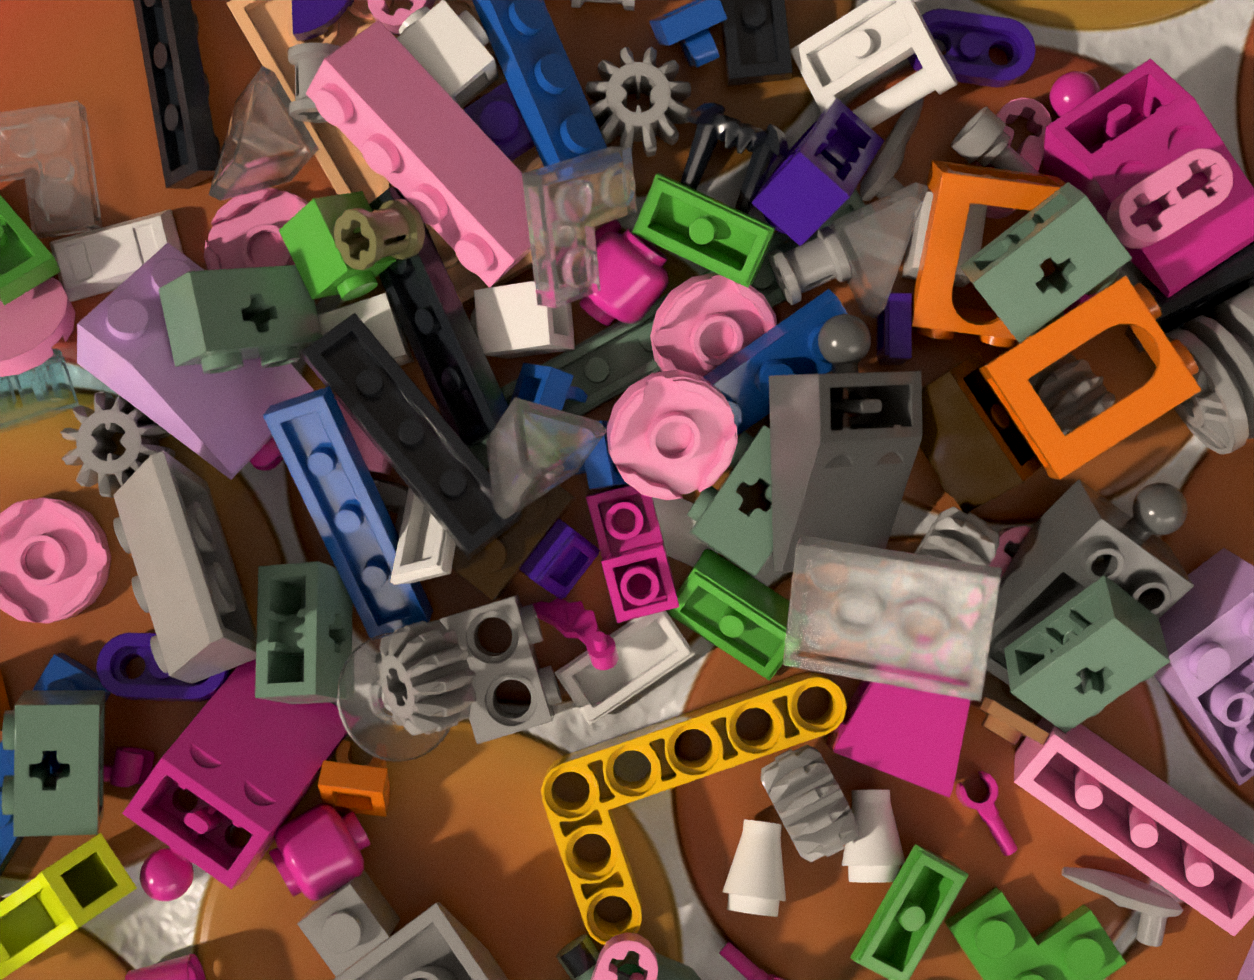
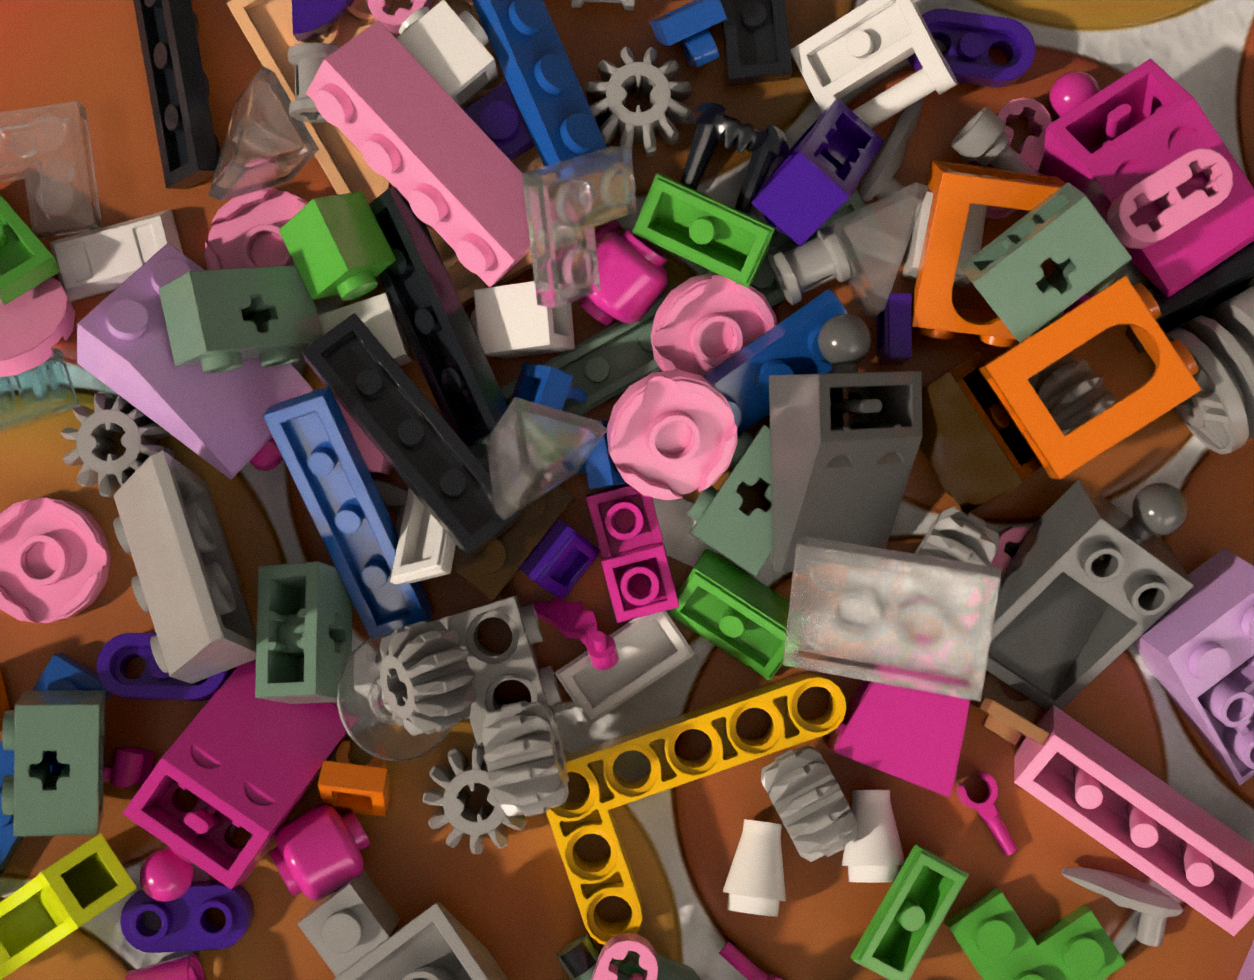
olive bush [334,199,425,270] -> none
sand green brick [1004,575,1170,733] -> none
none -> dark purple plate [120,880,254,953]
none -> light grey gear [423,743,527,854]
none -> light grey gear [481,701,569,817]

